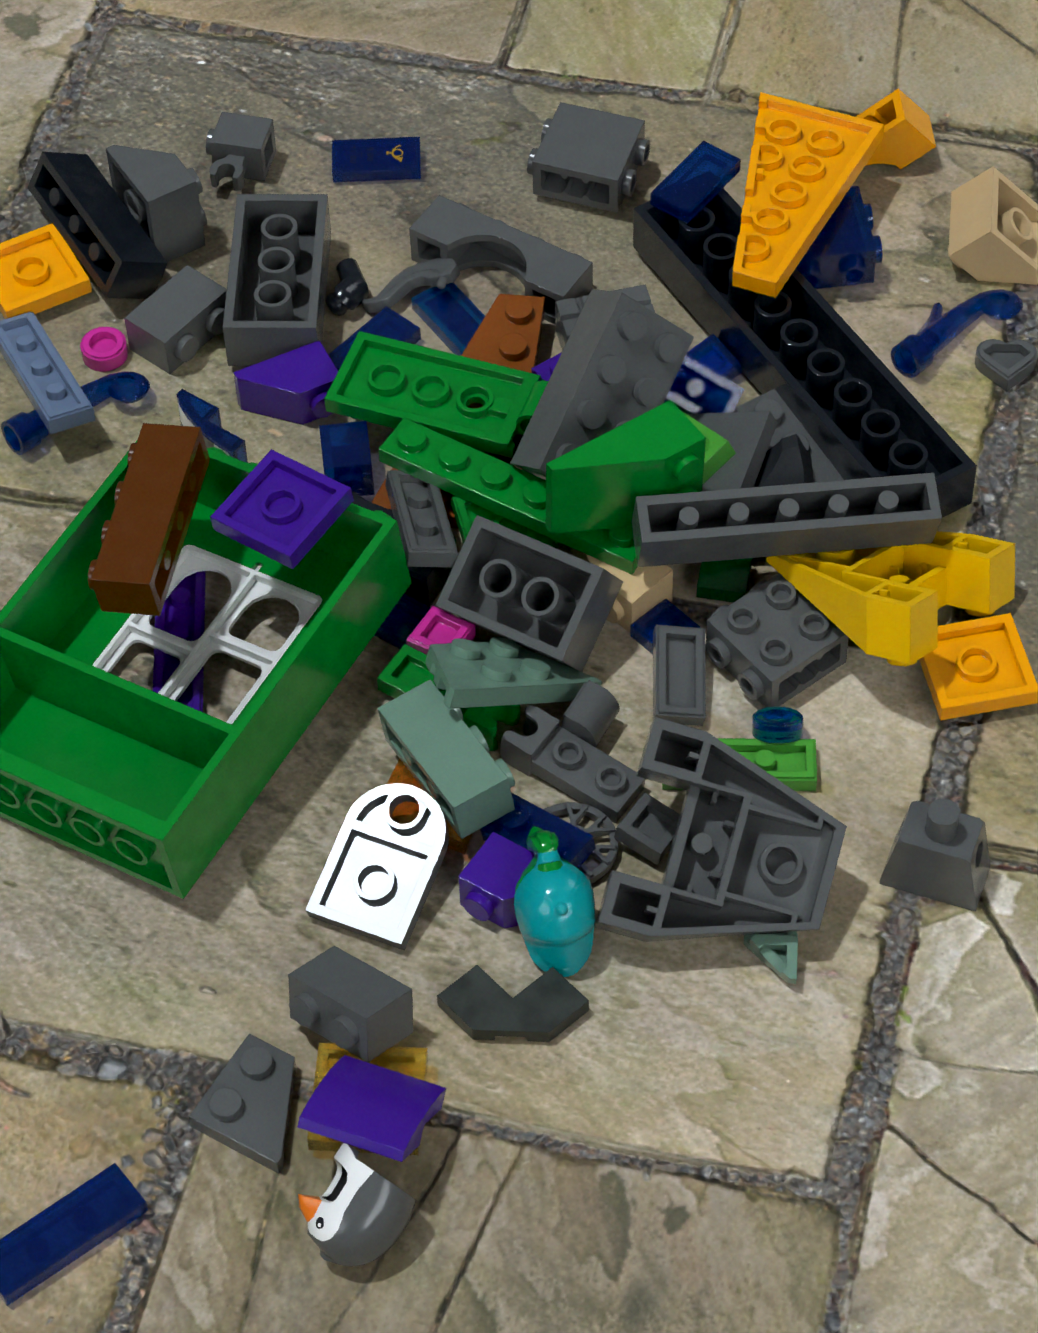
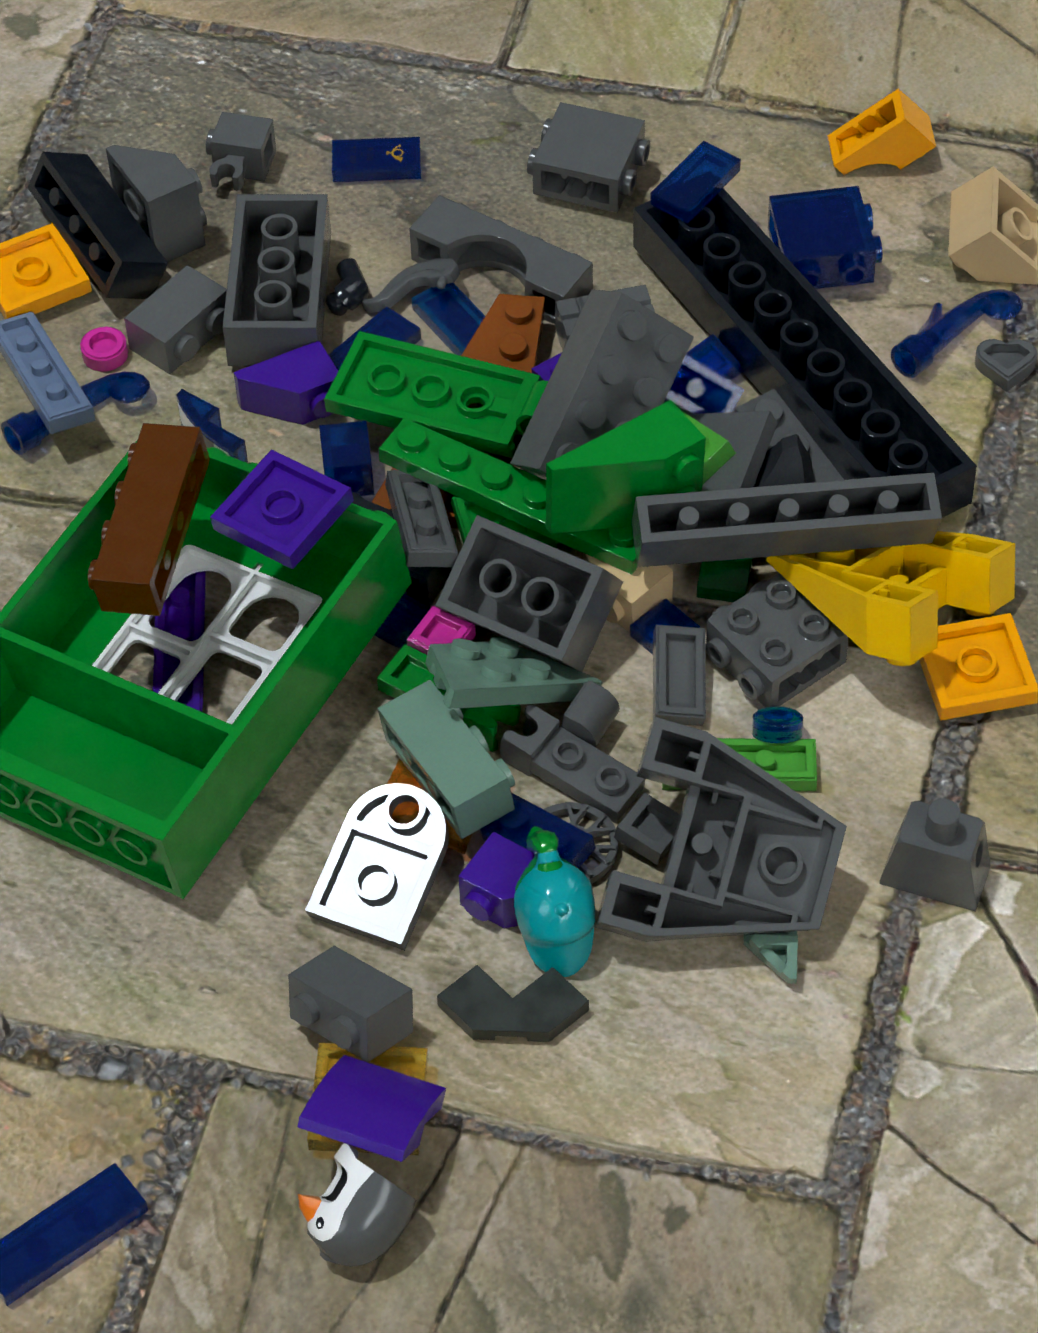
dark grey wing [188,1034,296,1174] -> none
light orange wing [732,92,884,298] -> none

